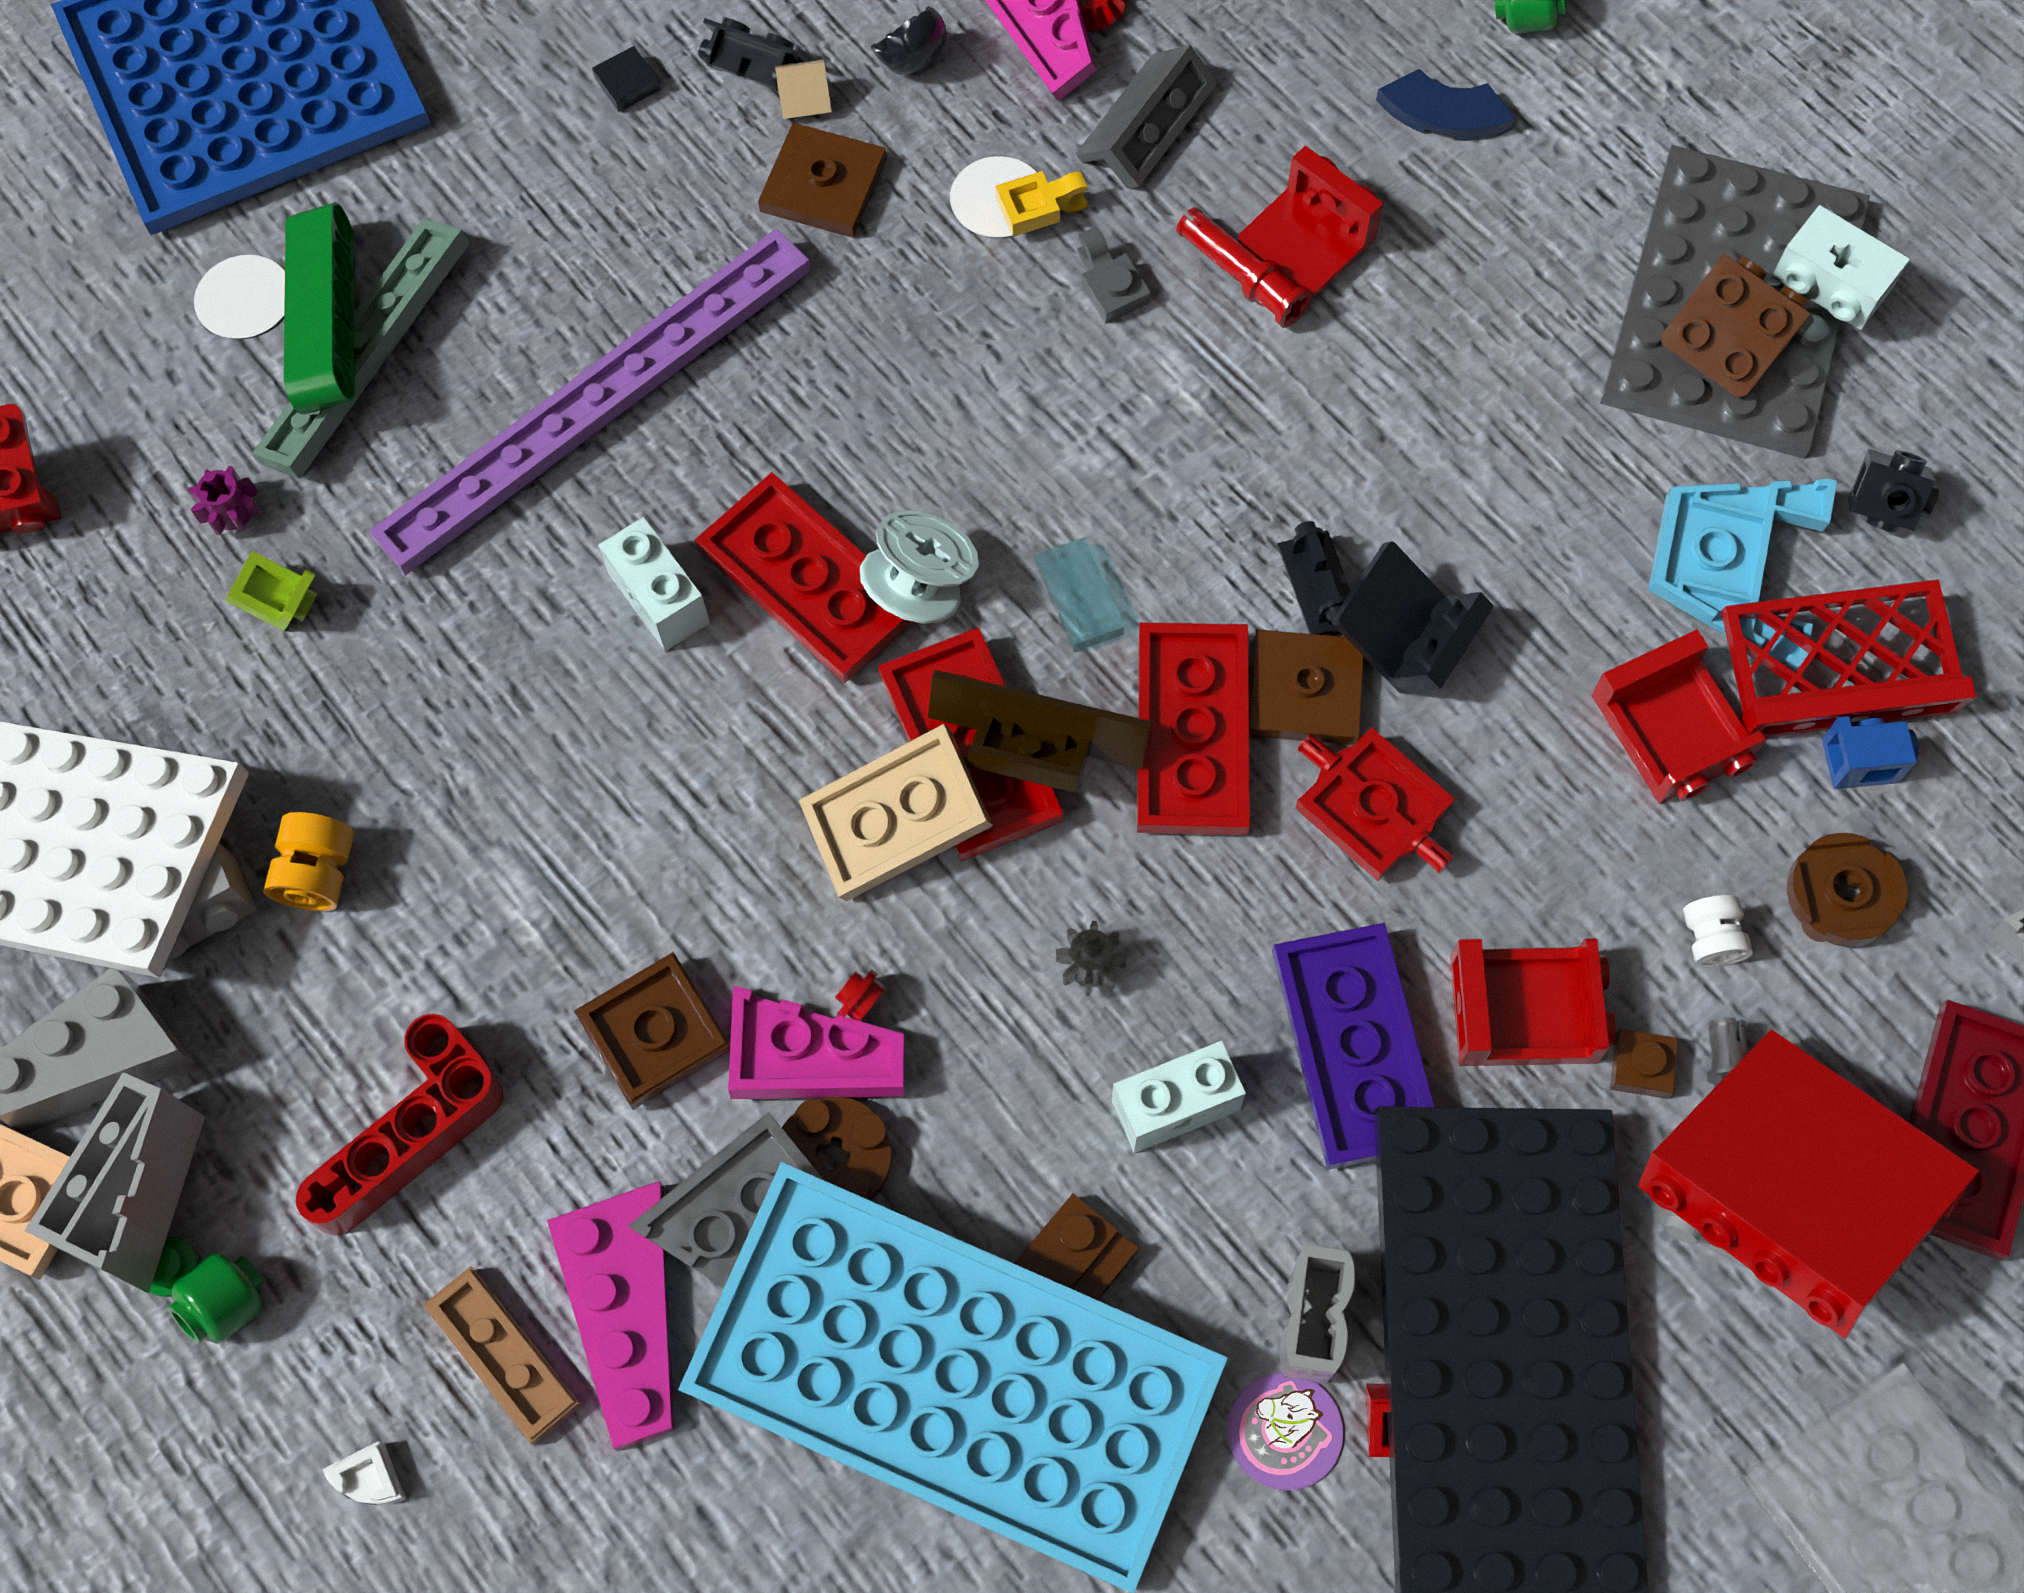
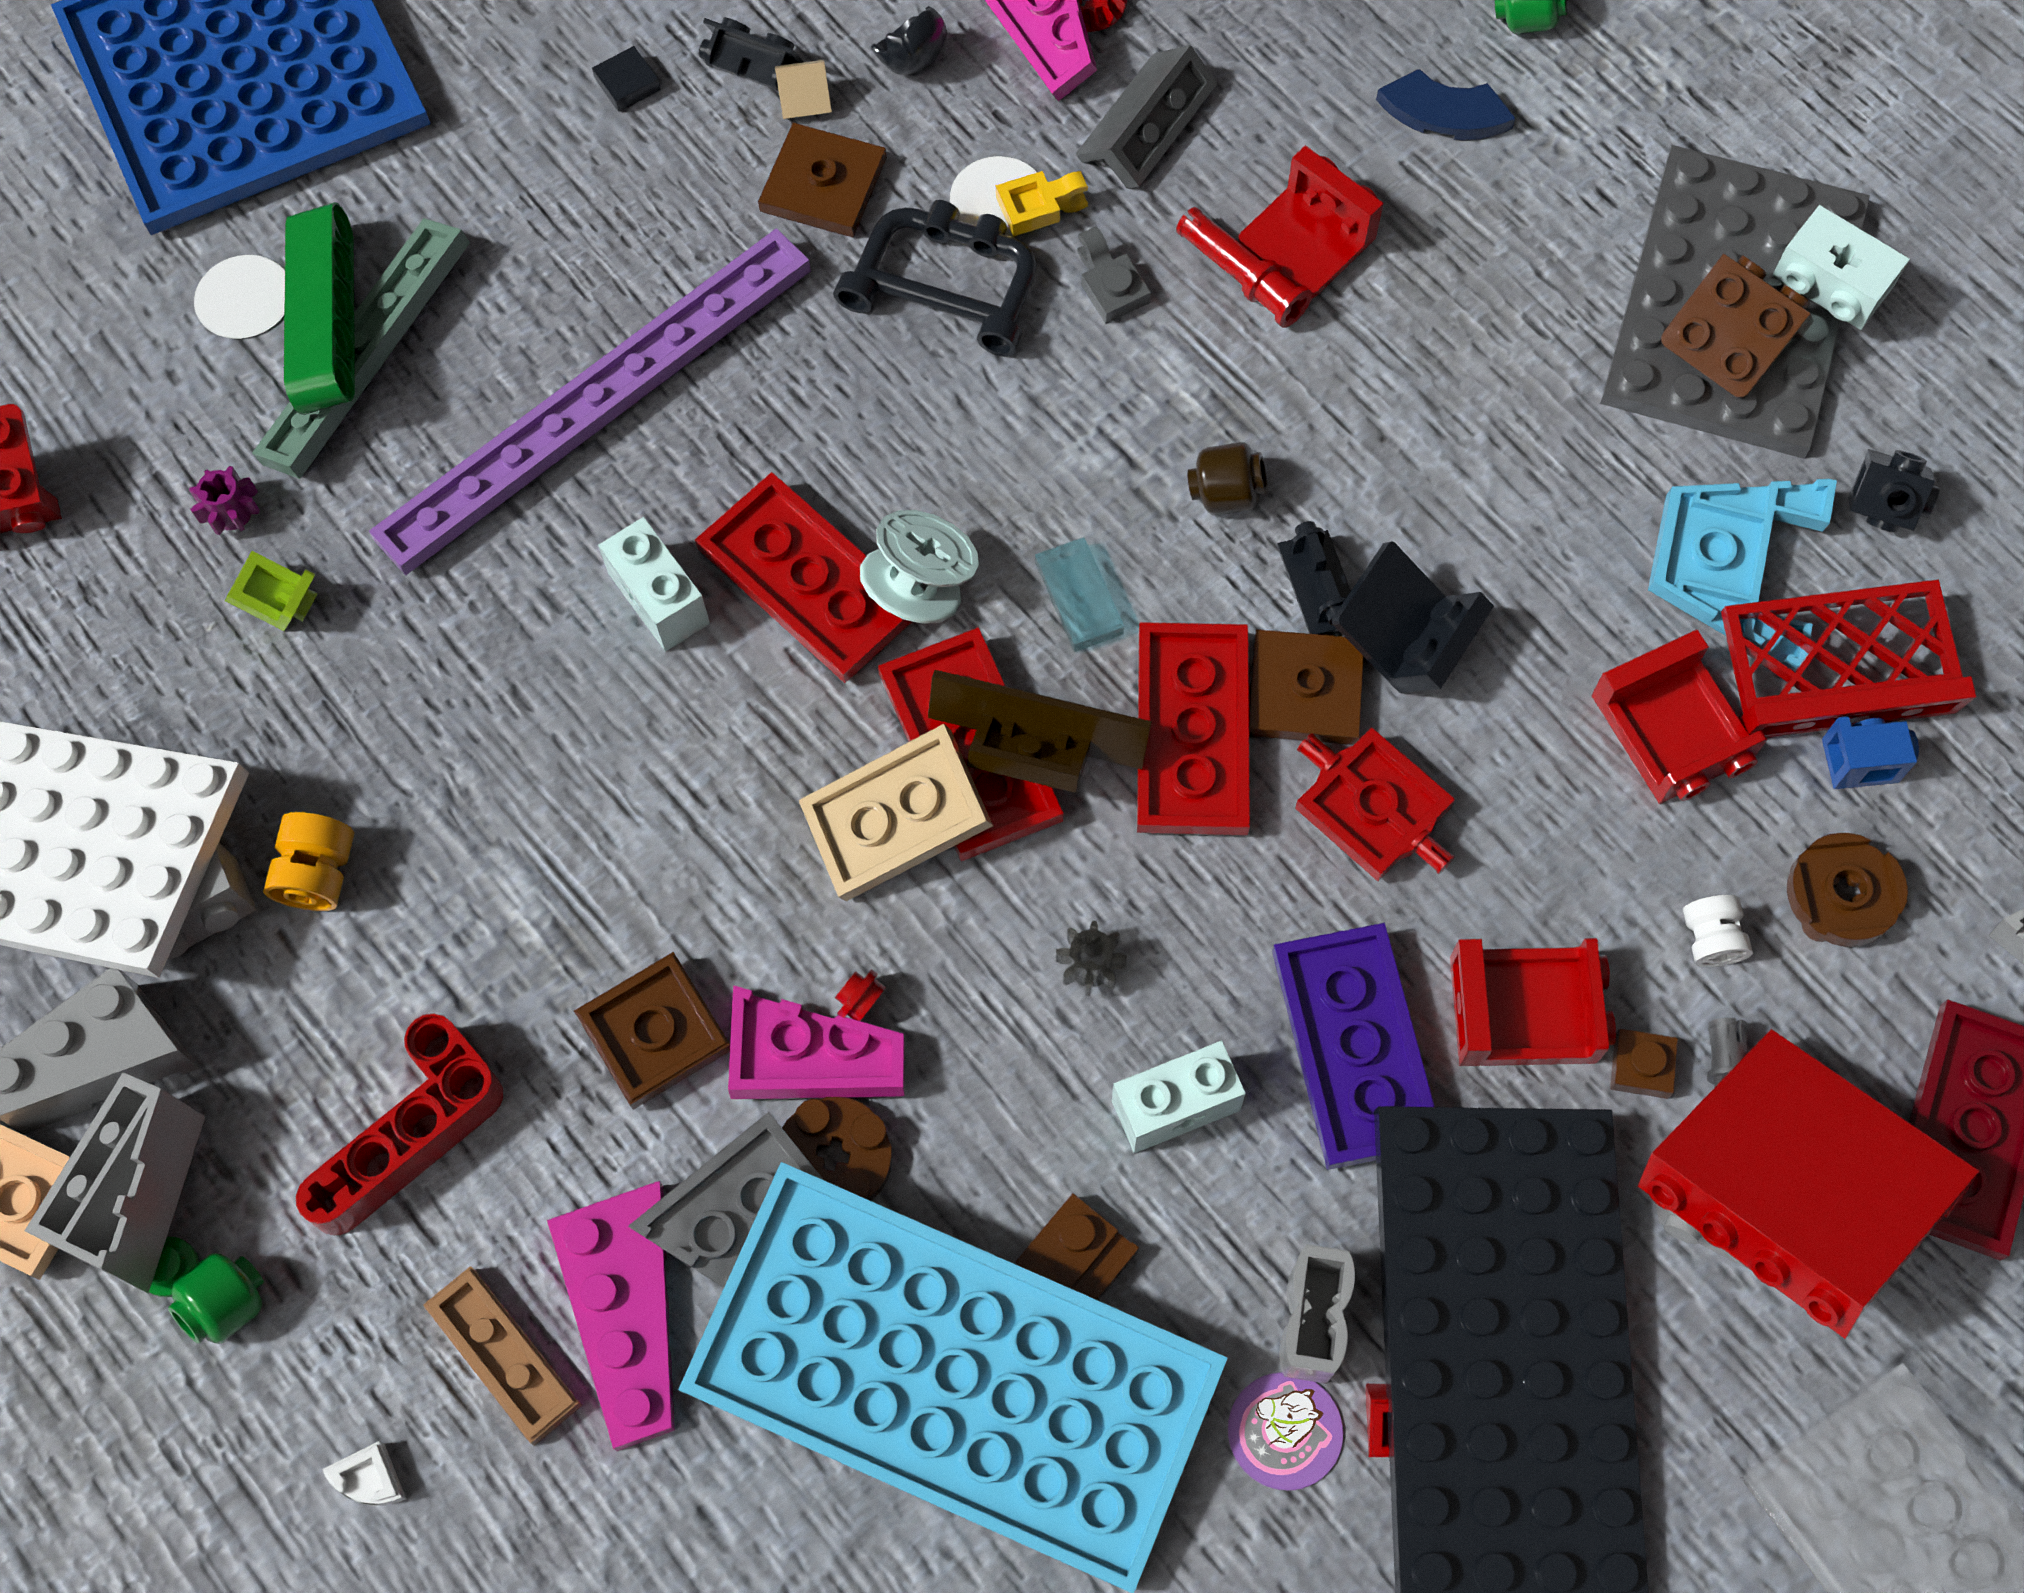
none -> black bar [833,200,1037,357]
none -> dark brown head [1187,442,1268,515]

